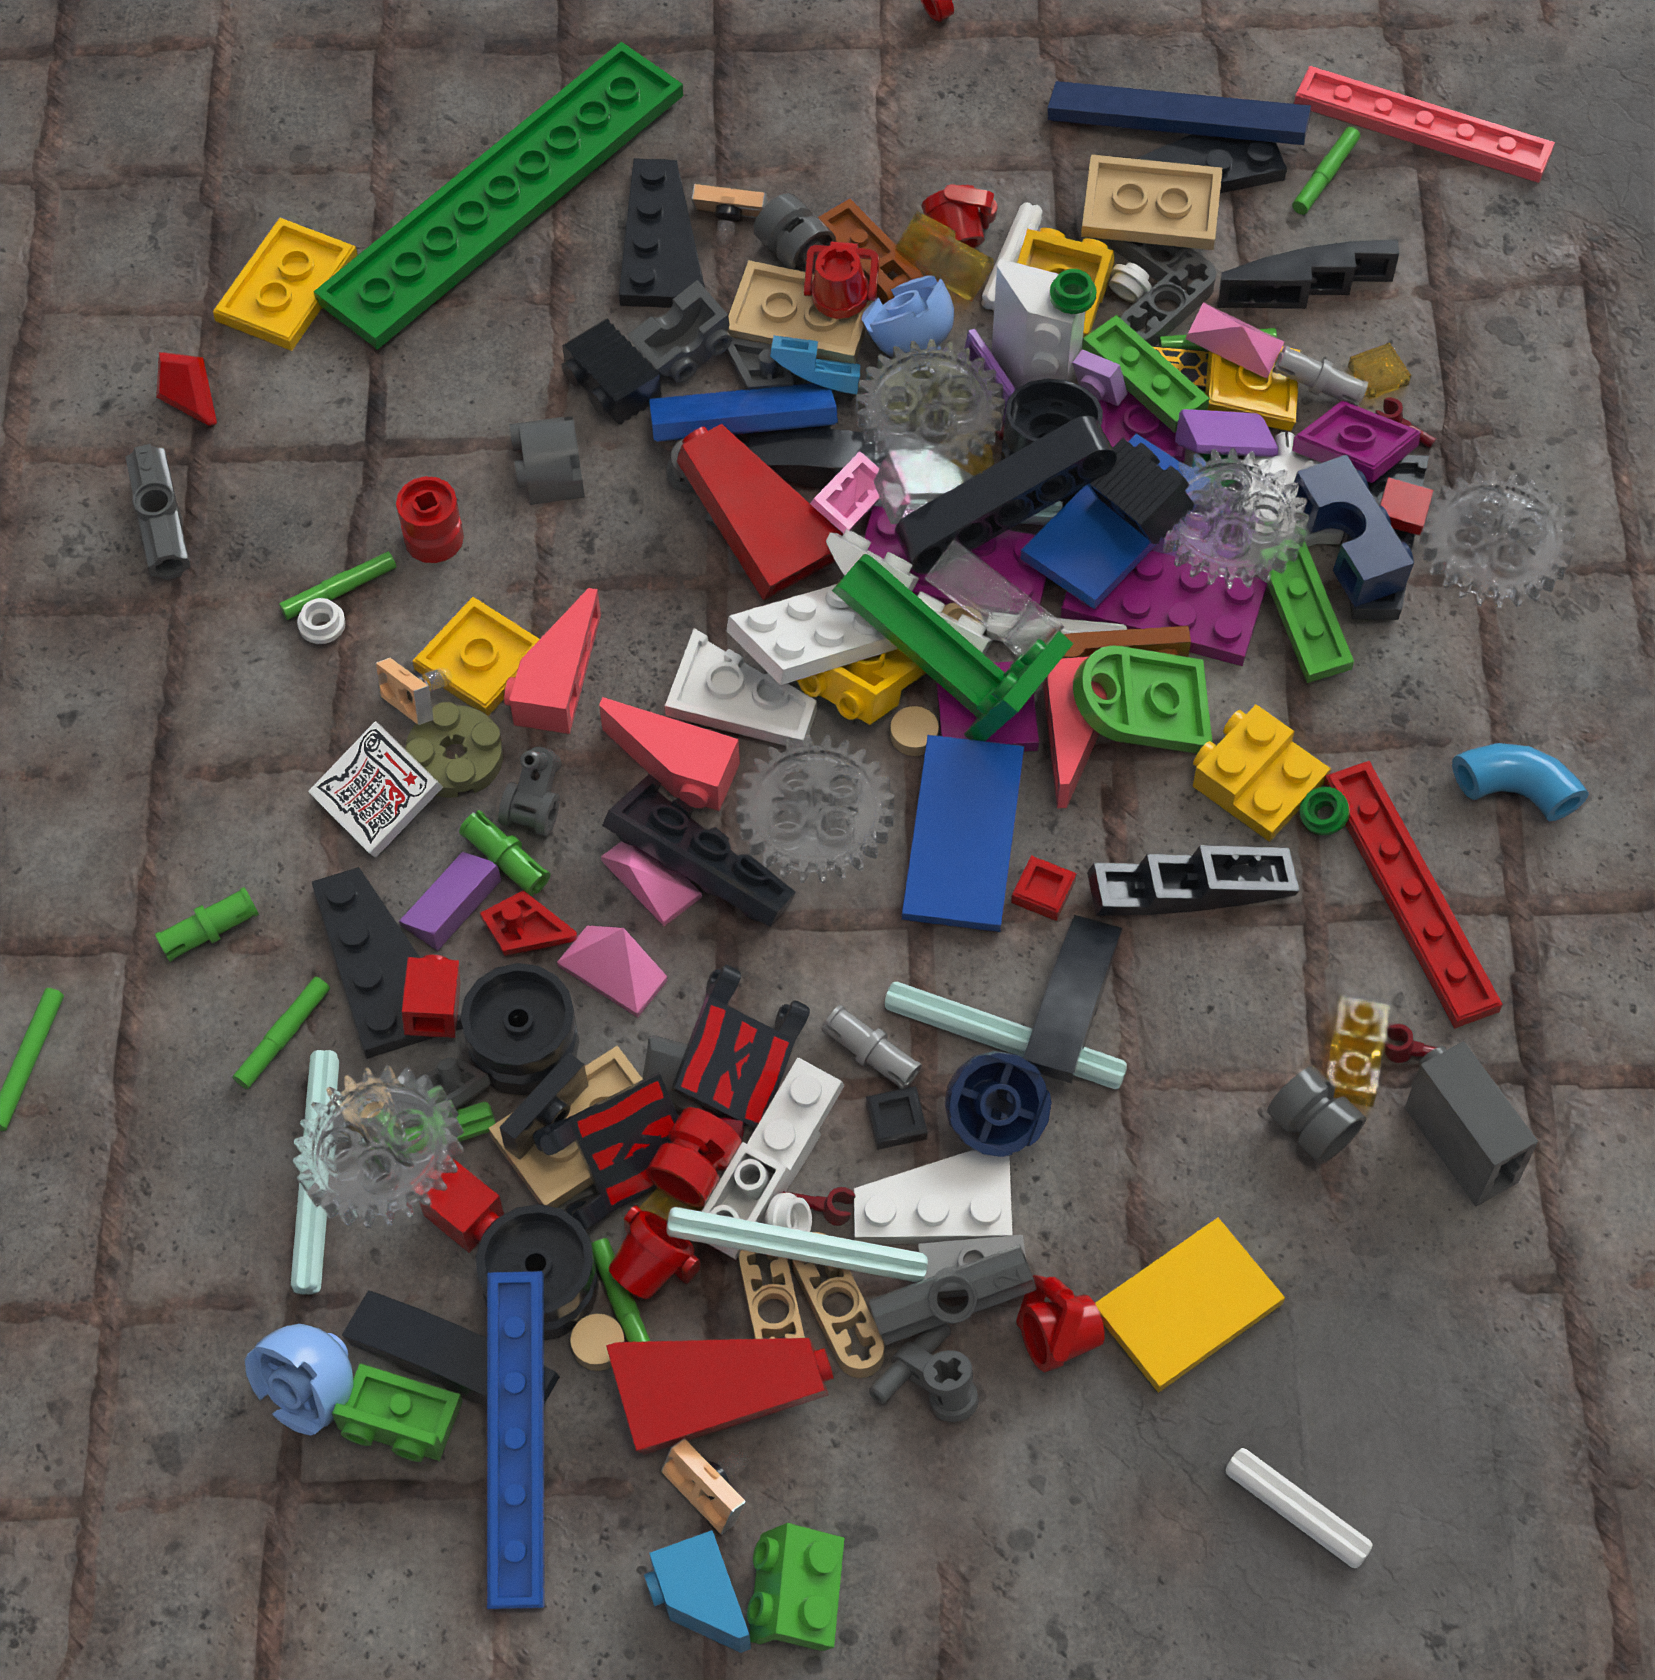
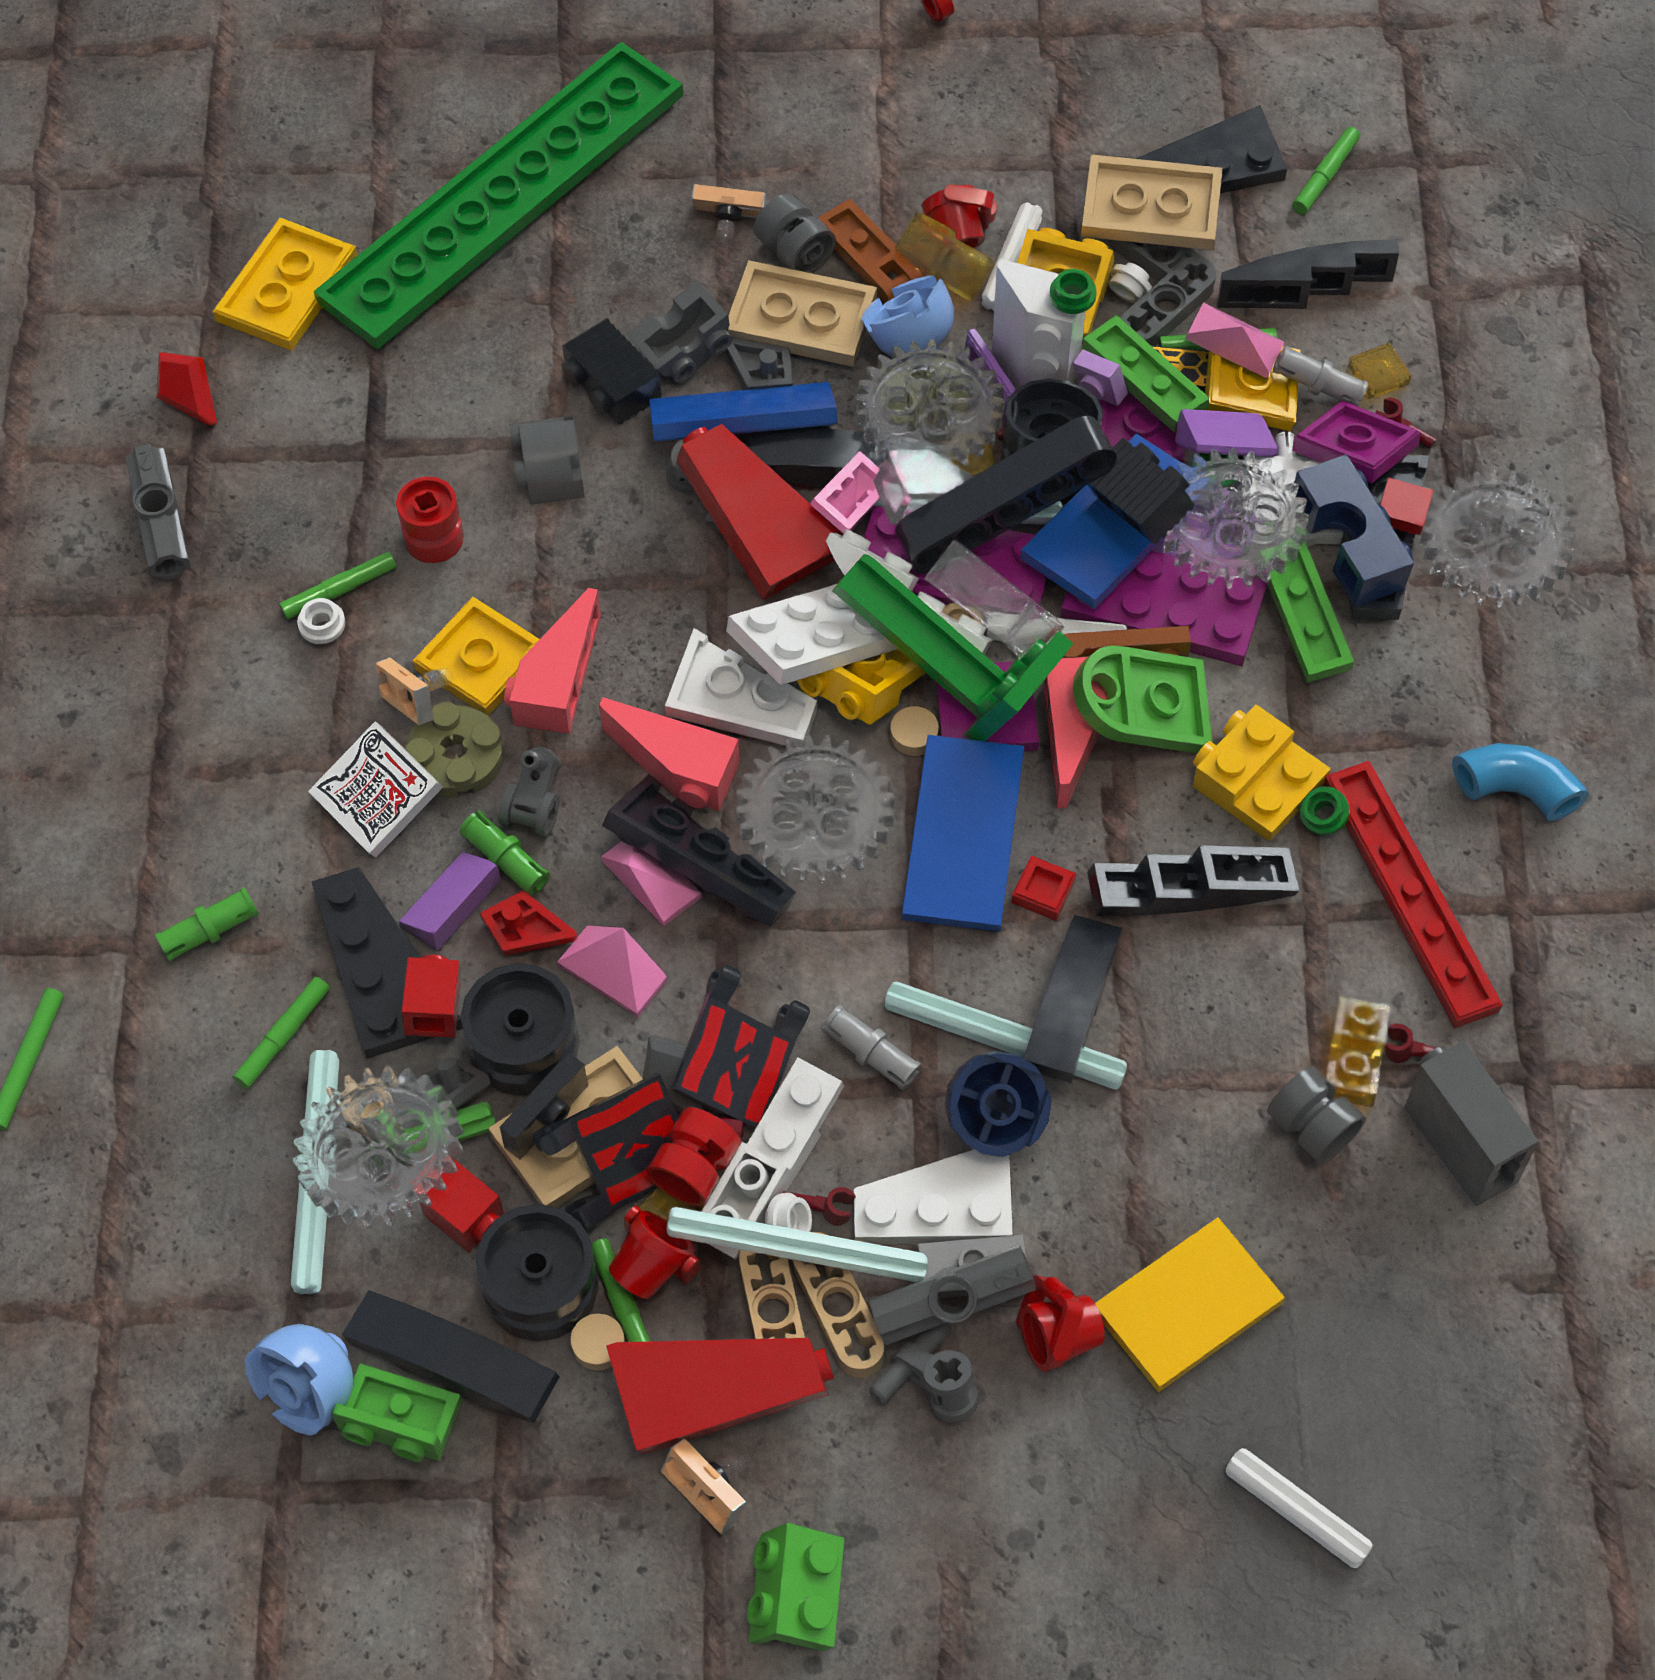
blue tile [487,1271,545,1609] -> none
black wing [619,158,705,308] -> none
dark azure slope [644,1530,751,1653] -> none
dark azure slope [770,335,861,395] -> none
red piece [804,241,880,319] -> none
black tile [866,1086,928,1150] -> none
dark blue tile [1048,81,1311,145] -> none
coral tile [1294,66,1555,183] -> none

